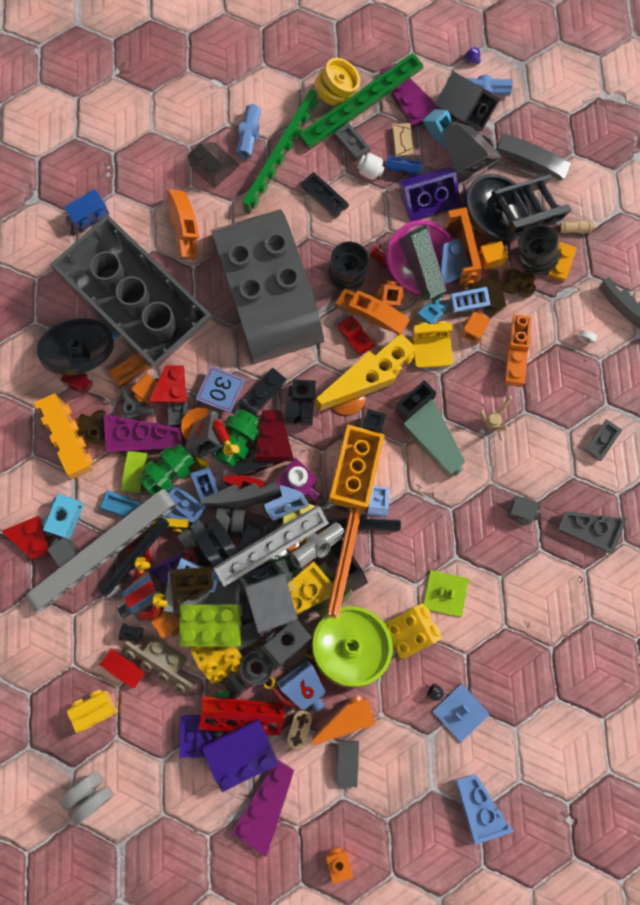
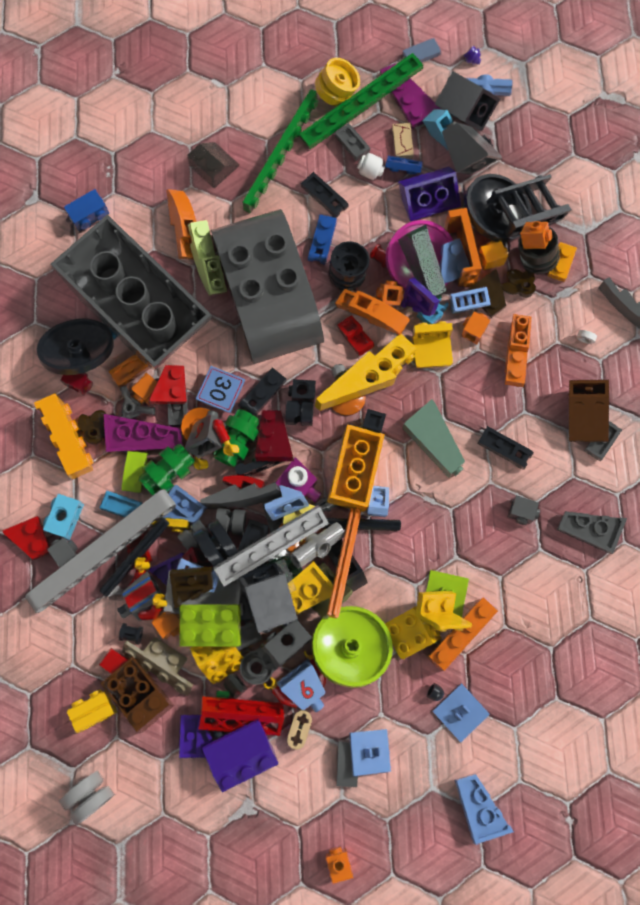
medium blue slope [191,467,219,500] -> none
magenta wing [232,759,295,857] -> none
medium blue piece [236,104,261,159] -> none
orange slope [312,695,376,745] -> none
black brick [395,380,437,422] -> none
tan plant [481,396,512,432] -> none
dark grey slope [496,133,570,181] -> none
tan piece [559,220,595,234] -> none
none -> reddish brown slope [100,657,174,733]
none -> yellowish green slope [188,220,227,295]
none -> blue plate [308,214,337,265]
none -> light grey hinge [332,364,347,380]
none -> medium blue piece [349,729,391,776]
none -> dark purple wing [400,277,440,317]
none -> sand blue tile [403,38,441,63]
none -> yellow bracket [415,591,472,632]
none -> orange brick [427,597,498,671]
none -> black plate [477,426,534,470]
none -> orange brick [520,221,552,249]
none -> reddish brown slope [569,379,609,442]

